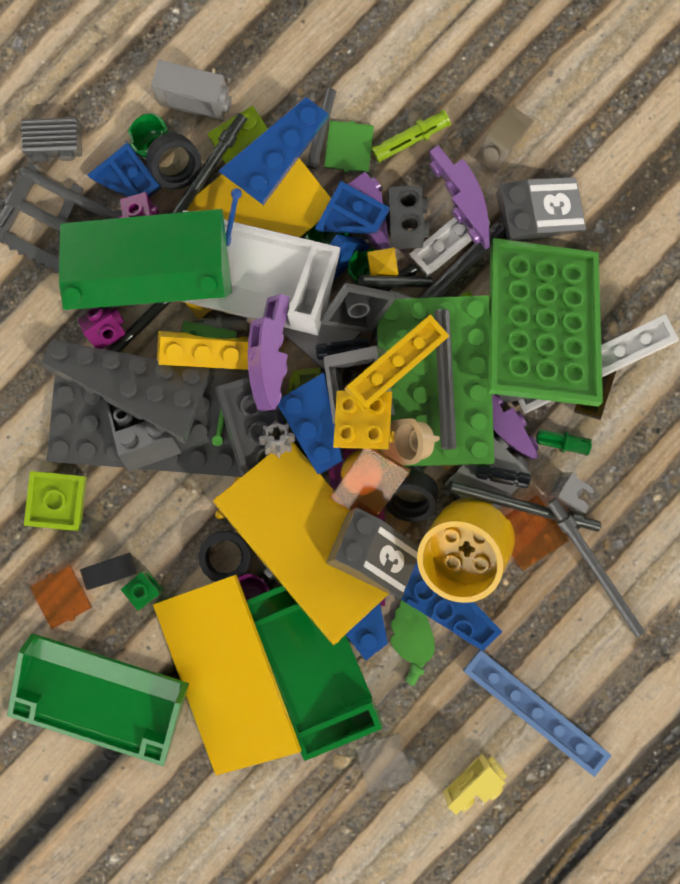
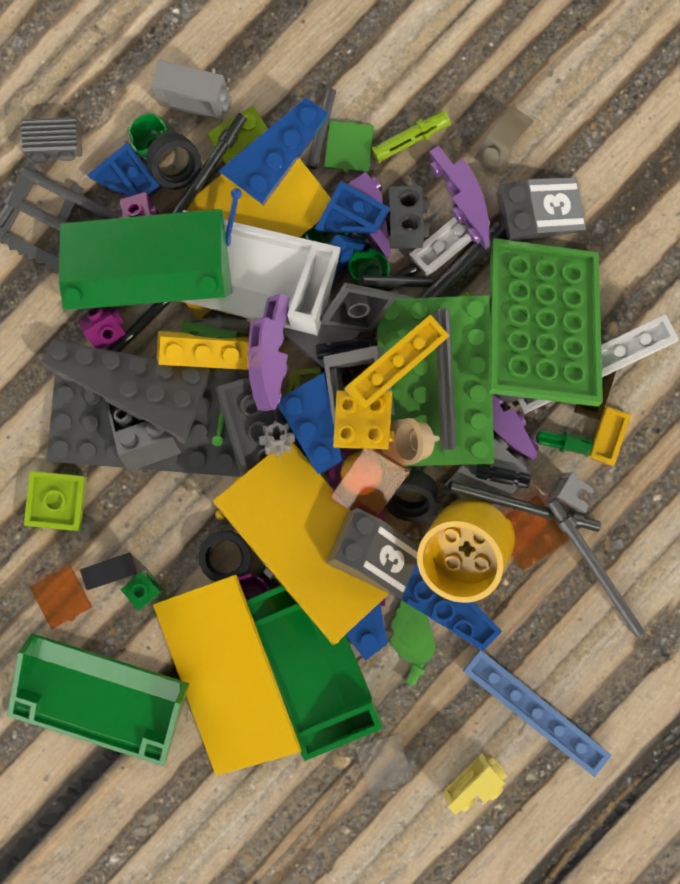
yellow slope [367,247,399,276] -> none
none -> yellow tile [586,406,631,466]

